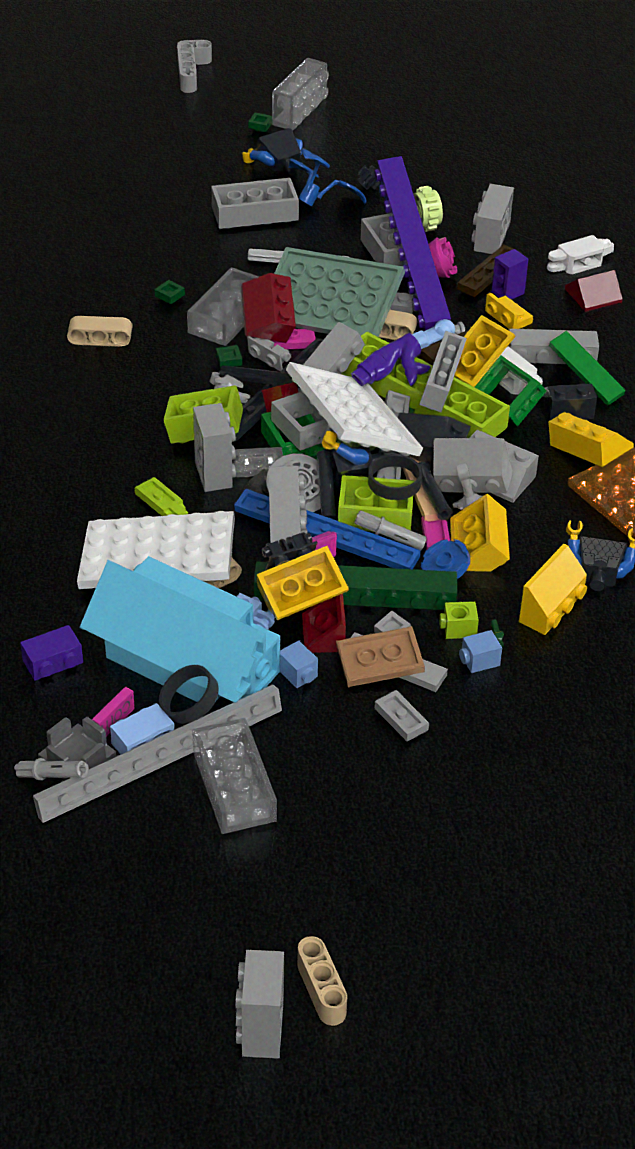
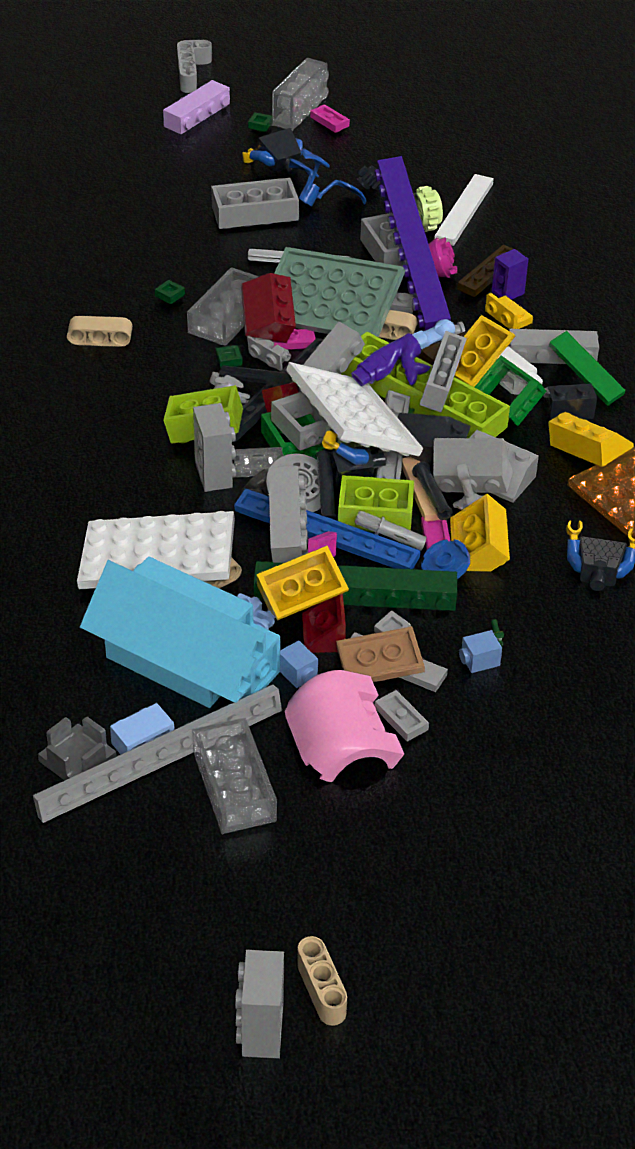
light grey axle [14,758,89,780] -> none
dark purple brick [20,625,83,680] -> none
dark pink tile [92,687,134,737] -> none
lime hinge [135,477,188,516] -> none
black tyre [159,665,219,724] -> none
black hinge [262,532,318,571] -> none
black tyre [368,454,422,500] -> none
lime brick [439,602,478,639] -> none
light grey brick [471,184,514,254] -> none
yellow slope [519,544,587,635] -> none
white hinge [547,235,614,274] -> none
slope [565,270,622,312] -> none
none -> lavender brick [163,80,230,134]
none -> bright pink piece [285,670,404,782]
none -> dark pink plate [310,104,350,132]
none -> white tile [435,174,493,246]

